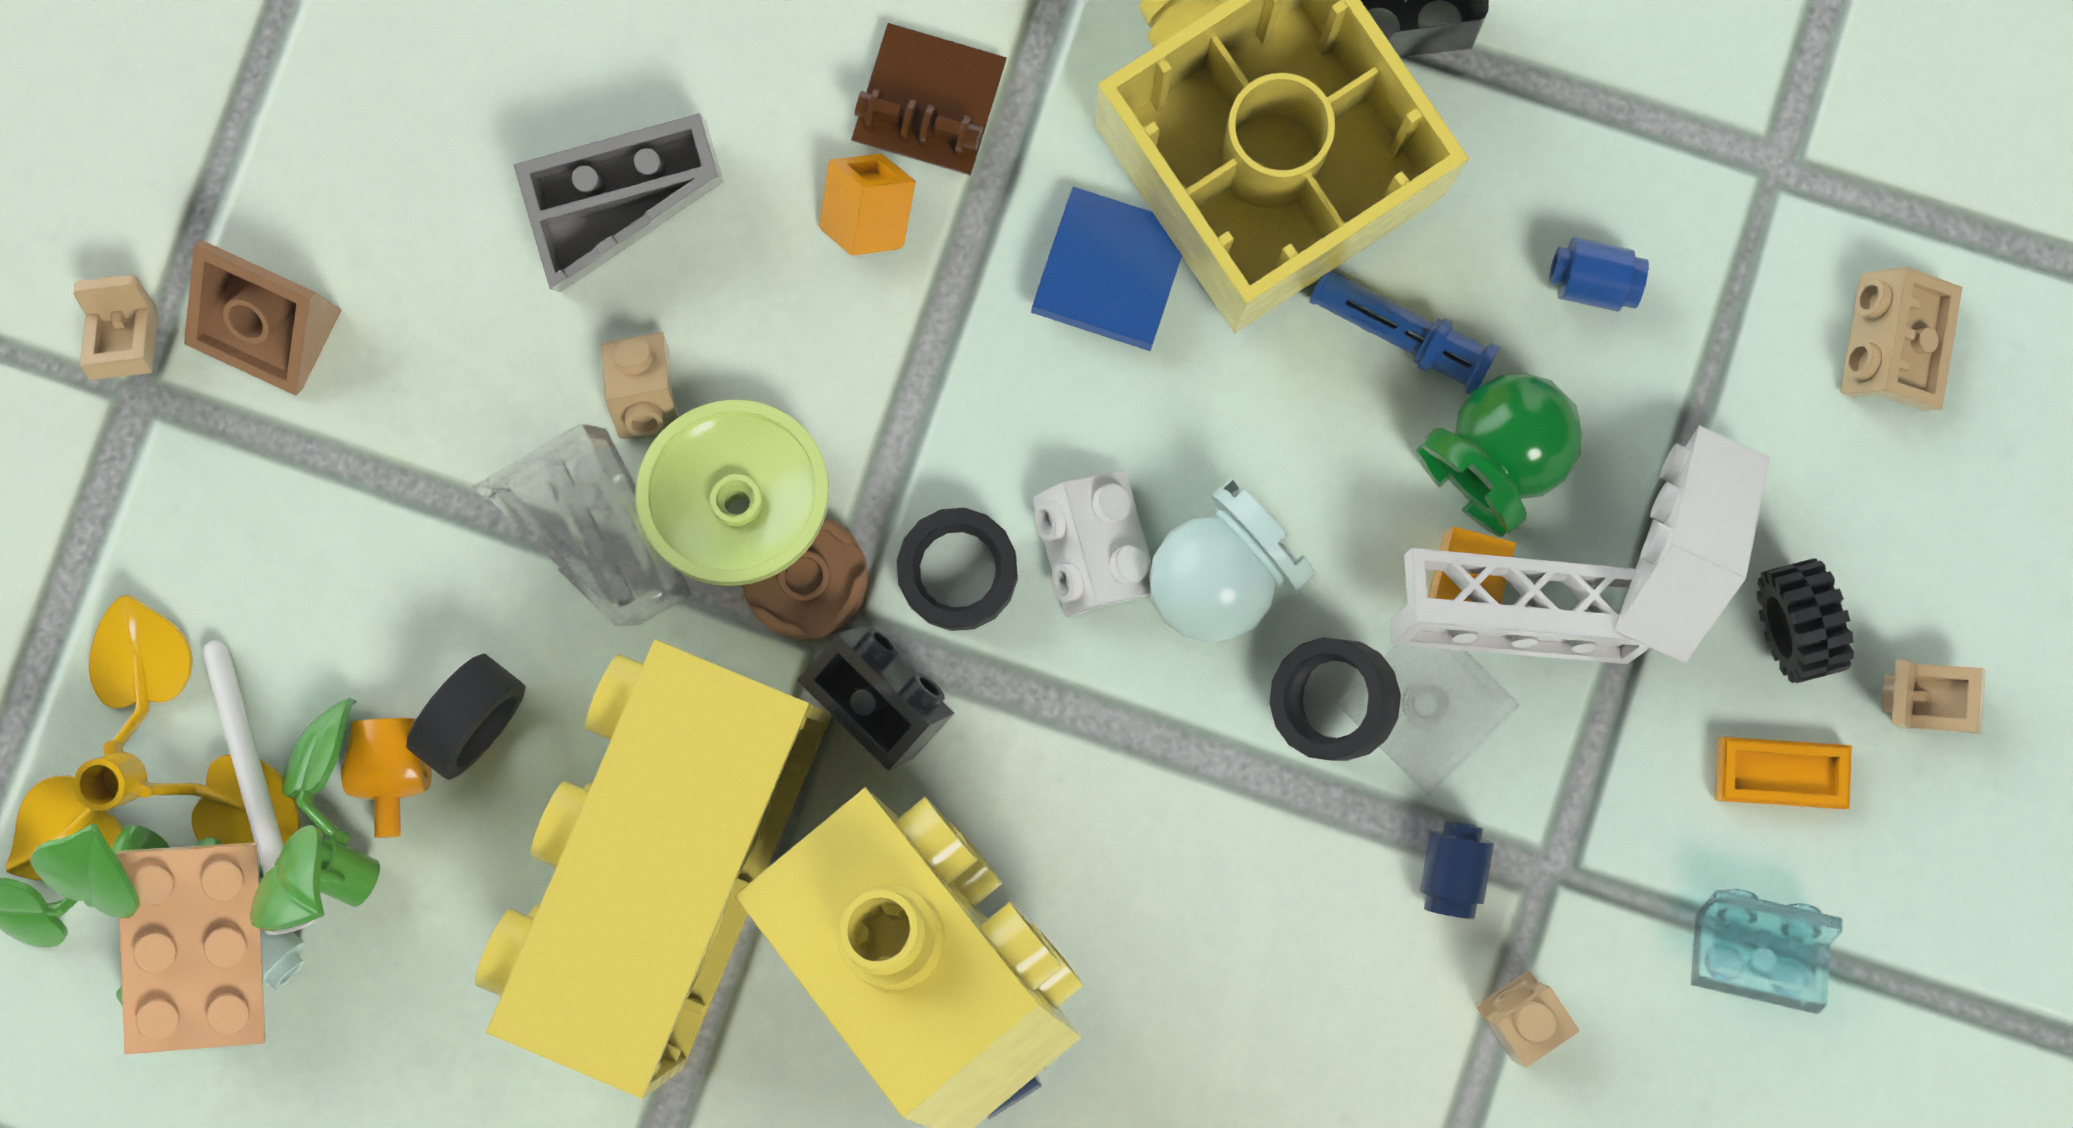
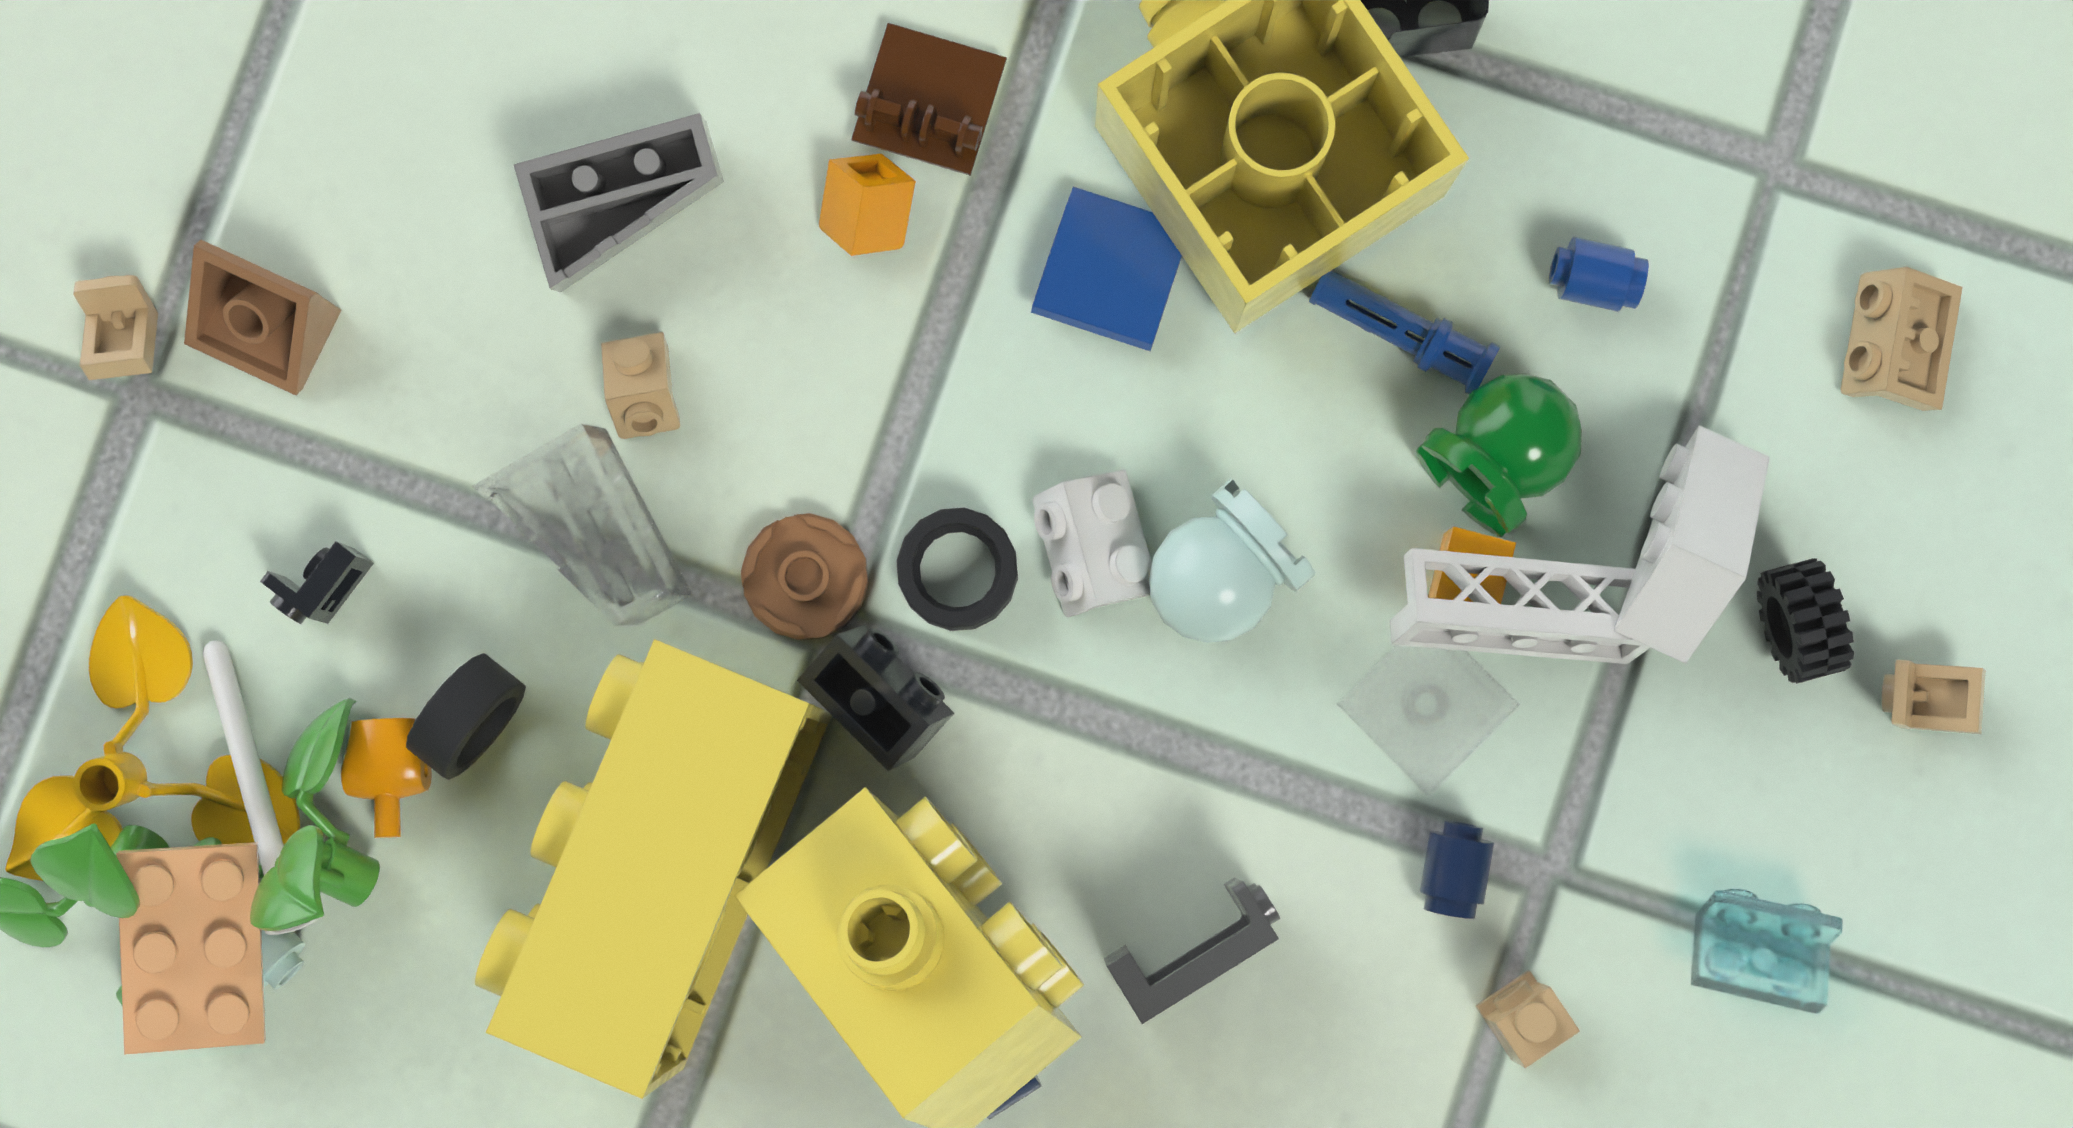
yellowish green dish [635,400,829,586] -> none
black tyre [1269,637,1401,761] -> none
light orange tile [1715,737,1852,809] -> none
none -> black bracket [260,541,374,624]
none -> dark grey panel [1104,878,1281,1024]

